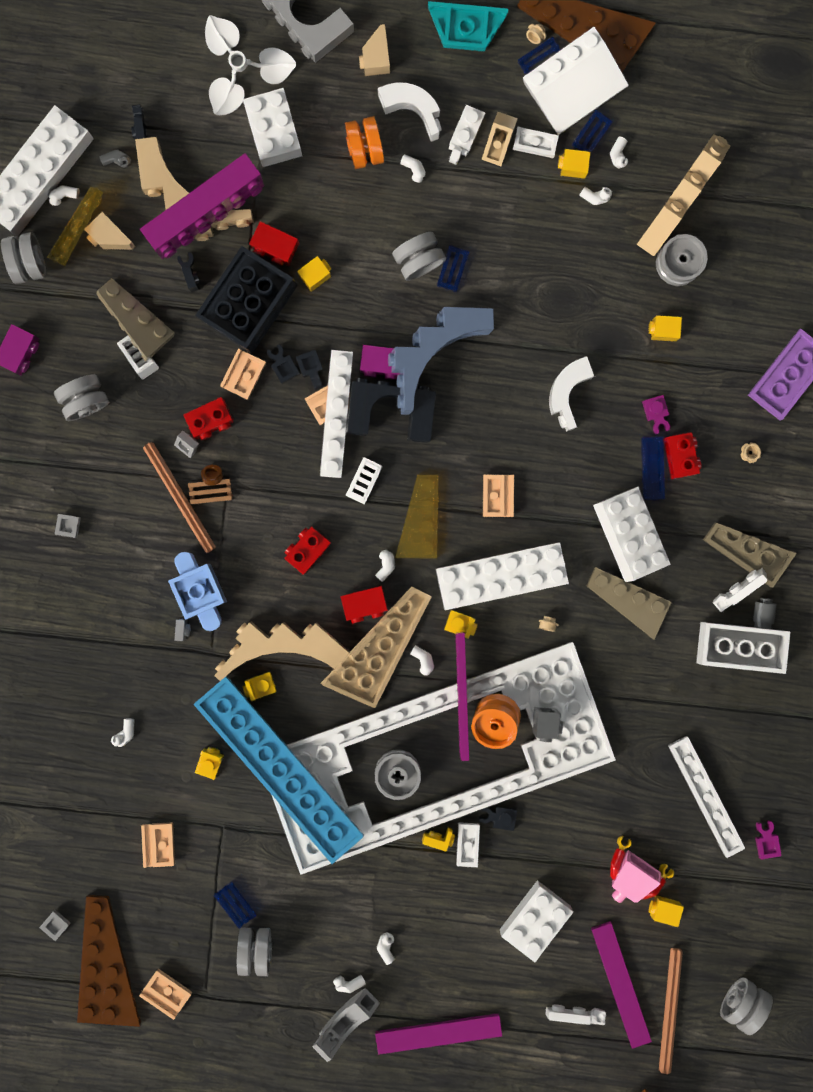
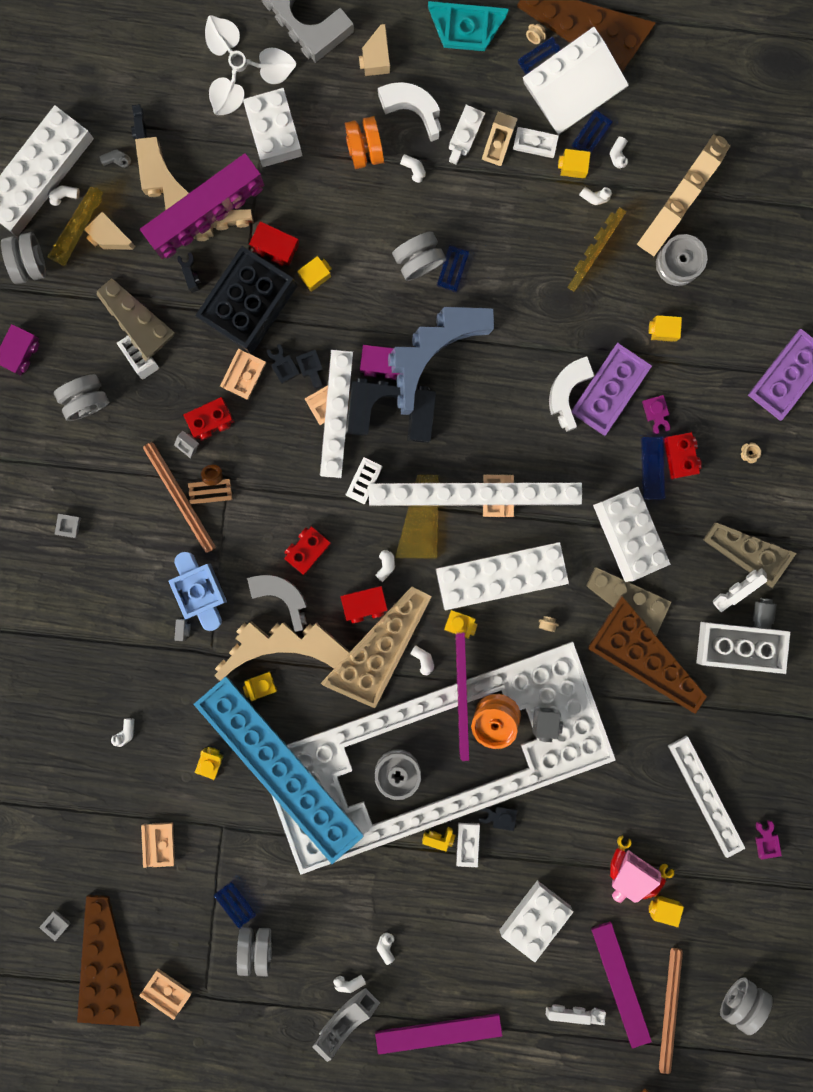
none -> light grey arch [247,575,308,632]
none -> white brick [369,483,582,506]
none -> clear yellow wing [567,207,627,292]
none -> medium lavender plate [571,343,652,436]
none -> reddish brown wing [588,595,707,714]

